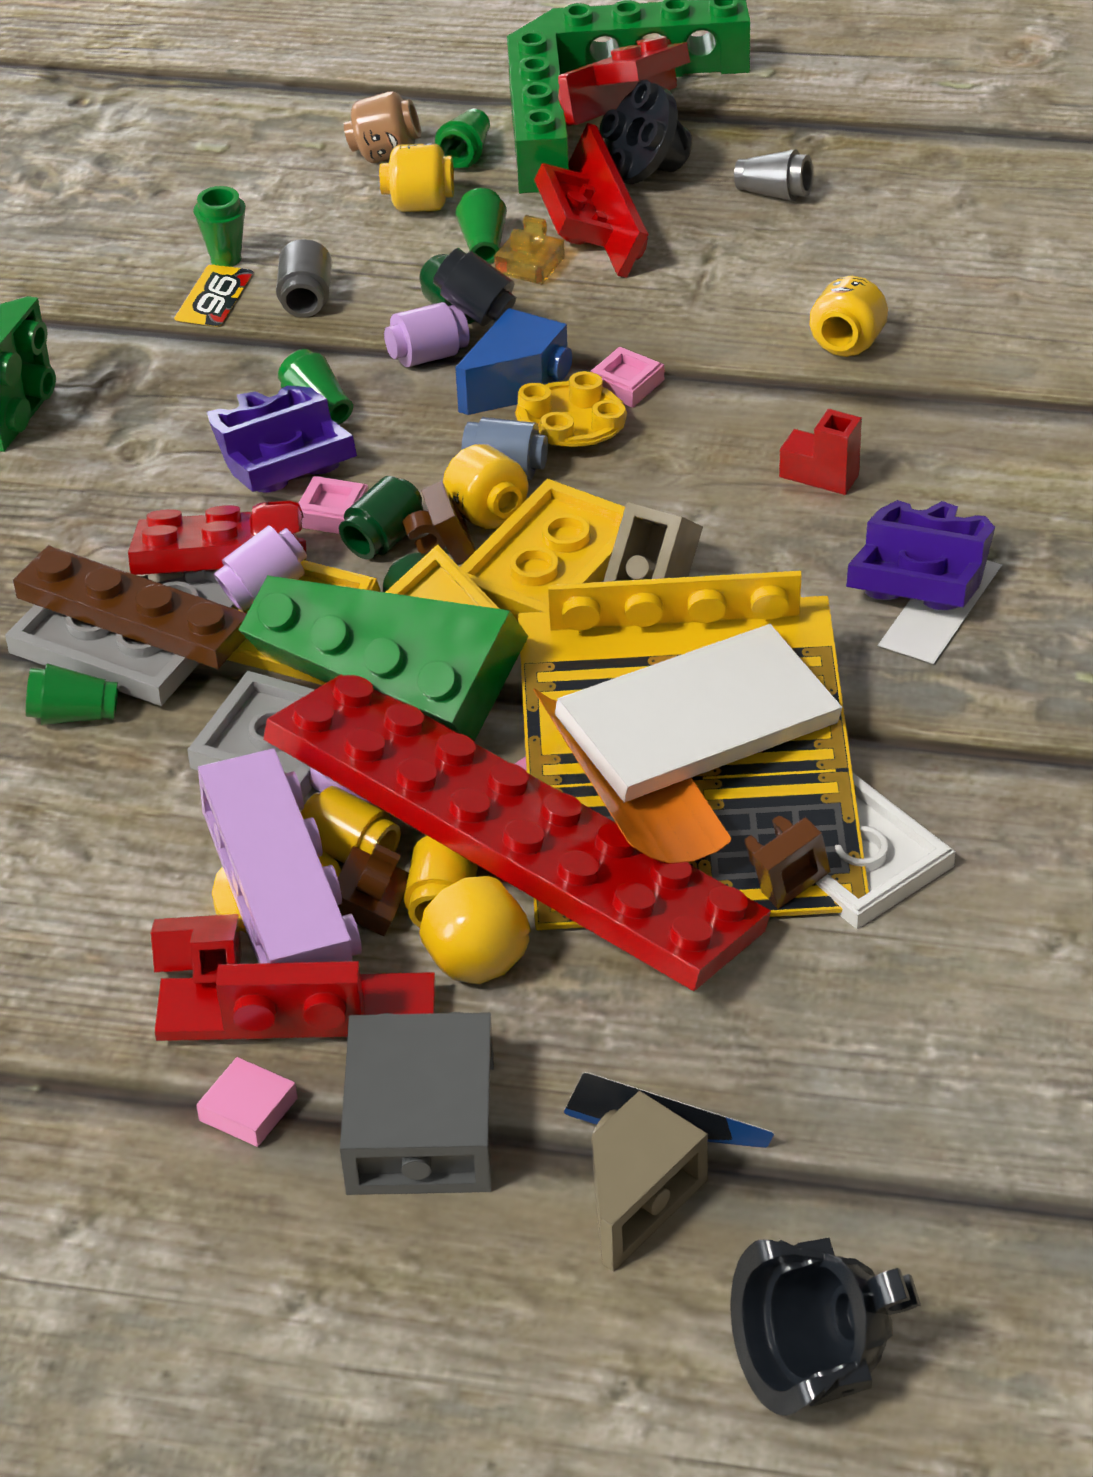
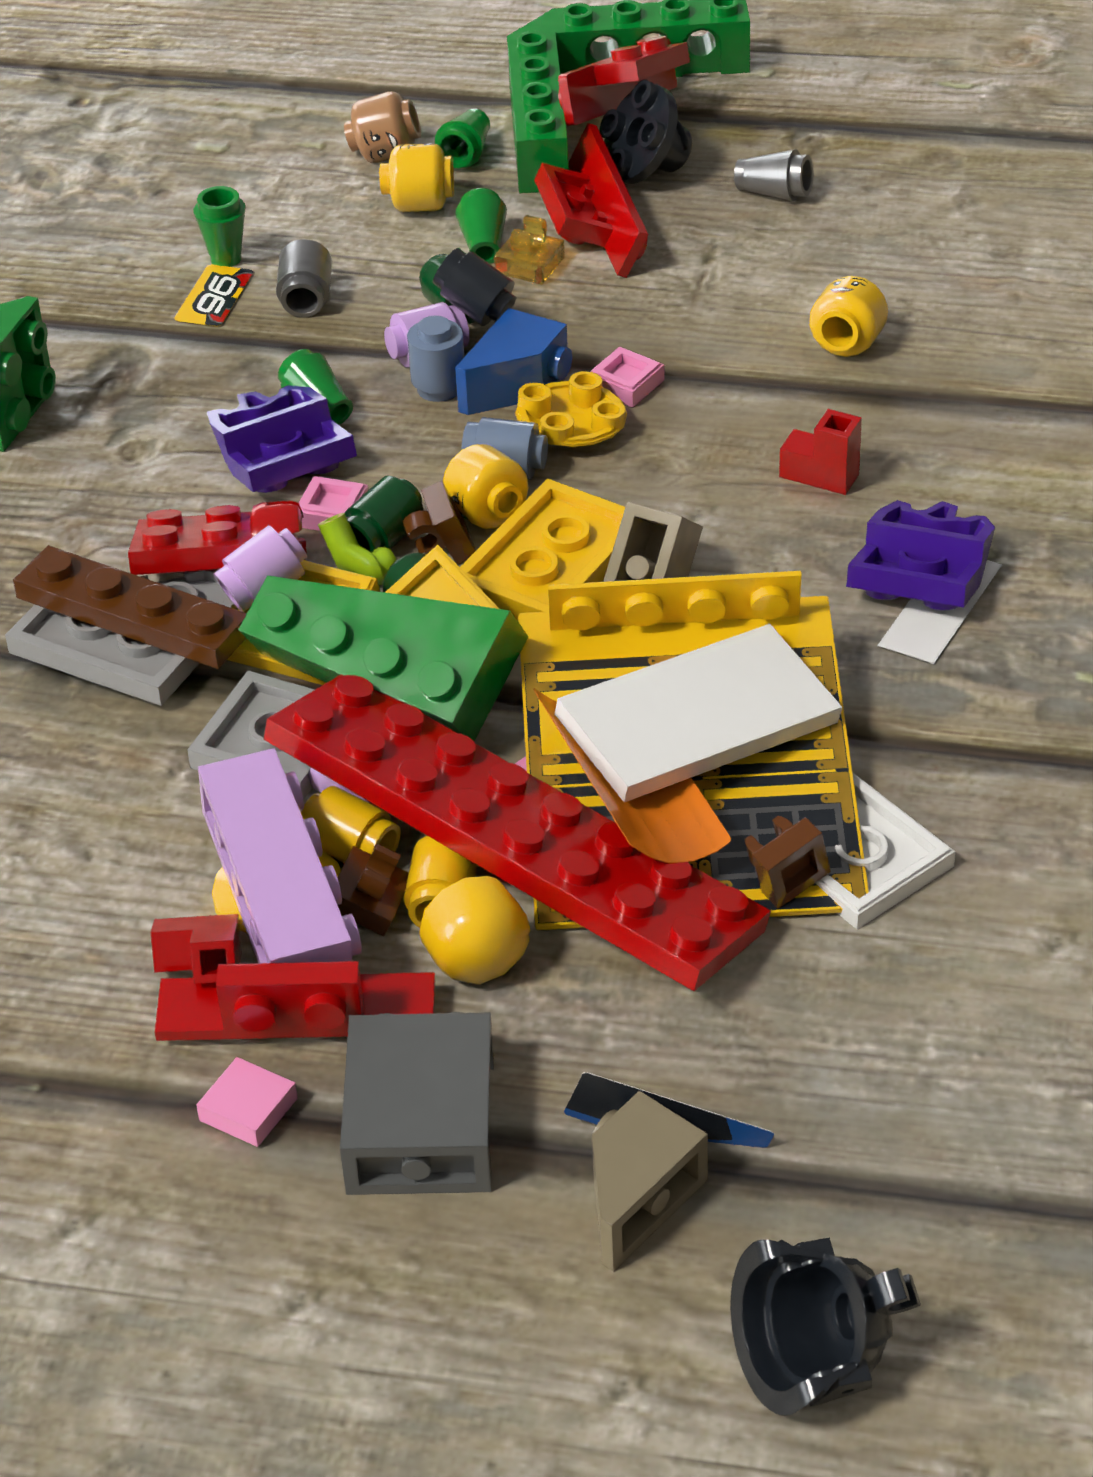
green cone [25,663,118,725] -> none
none -> lime arm [318,513,397,585]
none -> sand blue brick [407,316,464,402]

